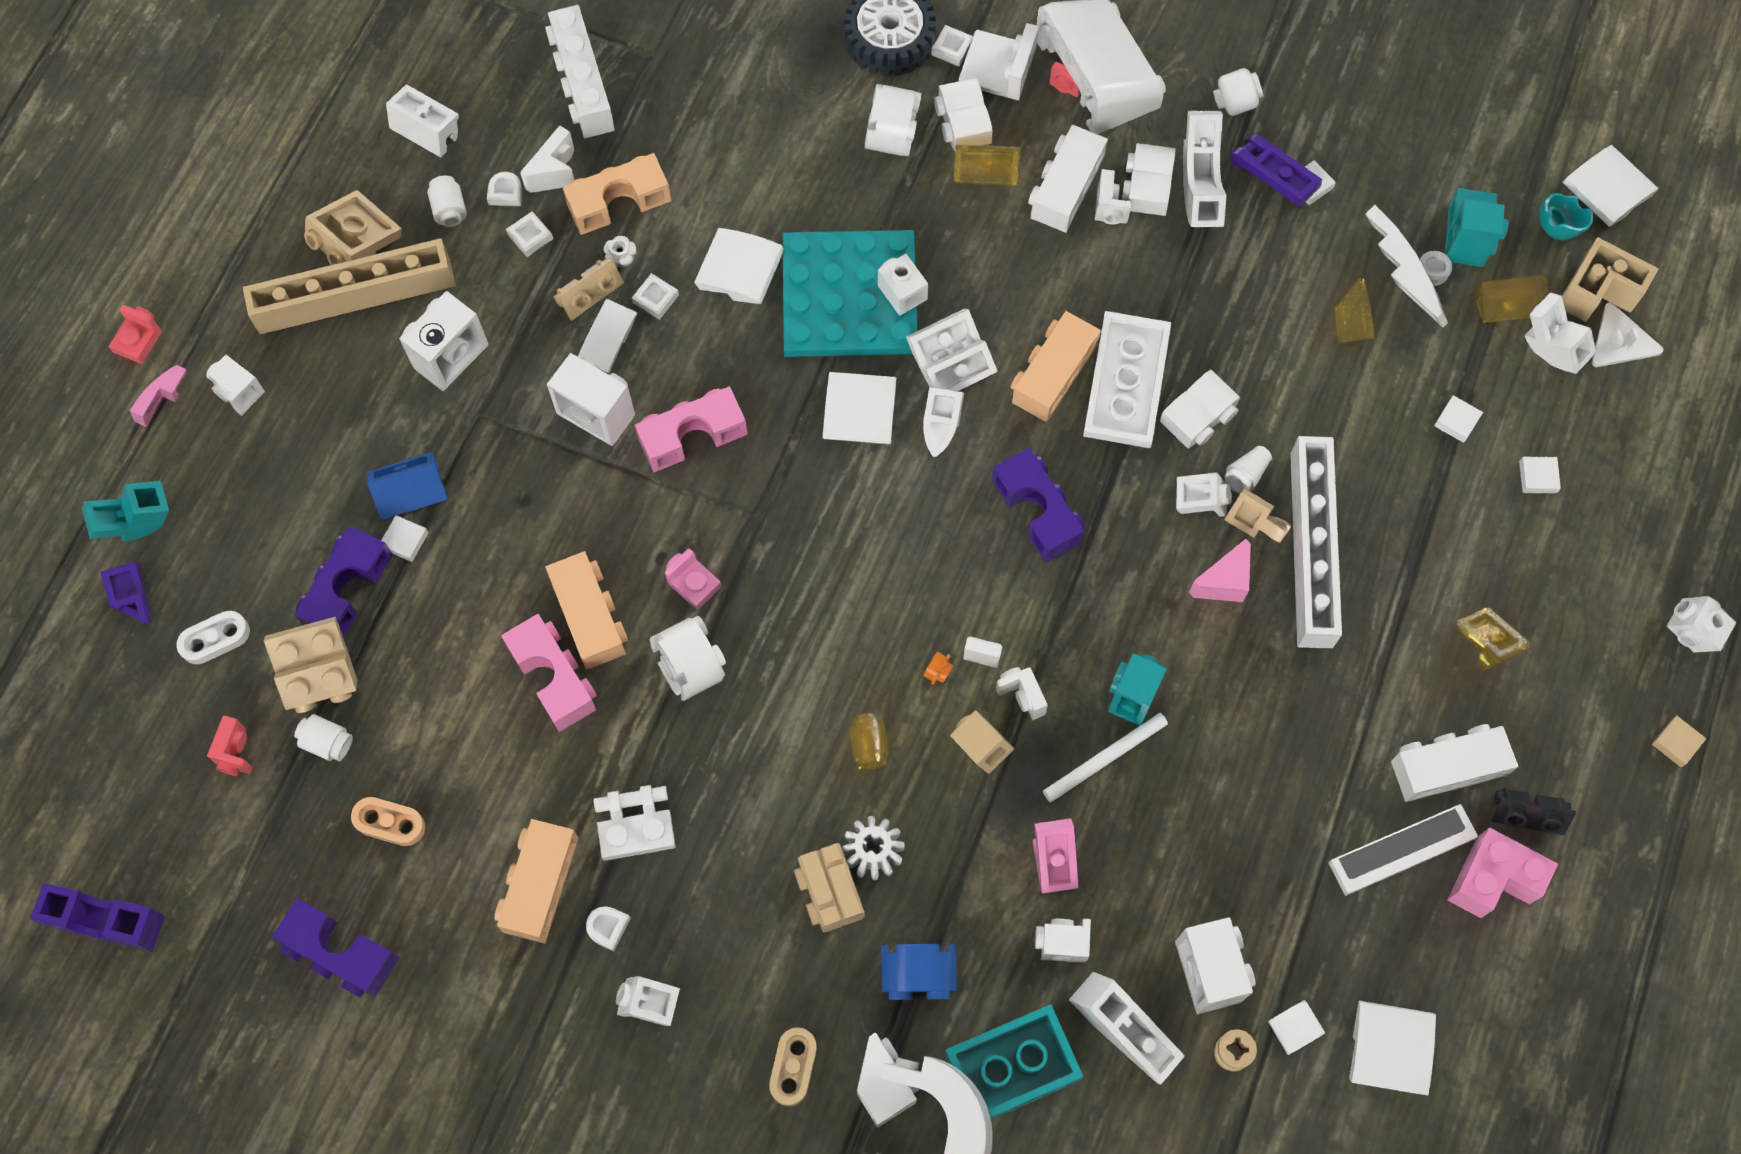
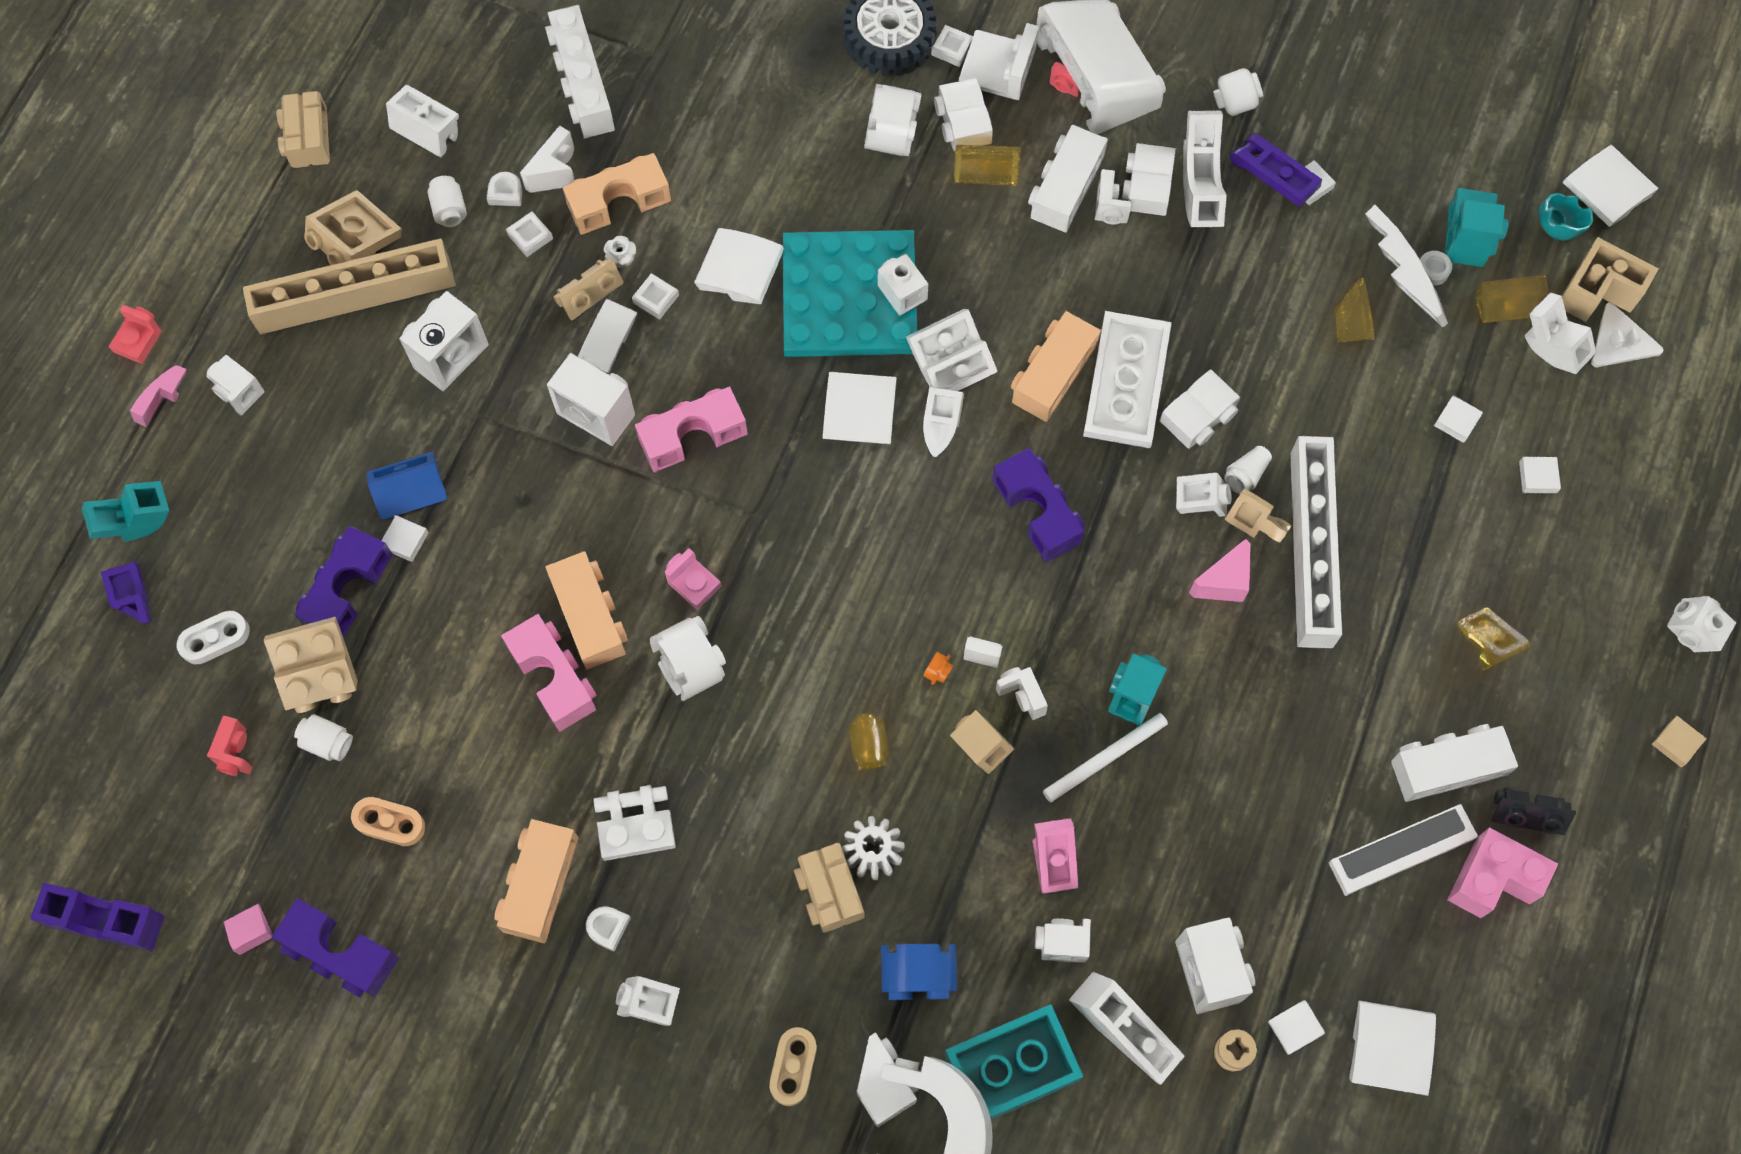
none -> bright pink slope [224,904,273,955]
none -> tan brick [276,91,330,168]

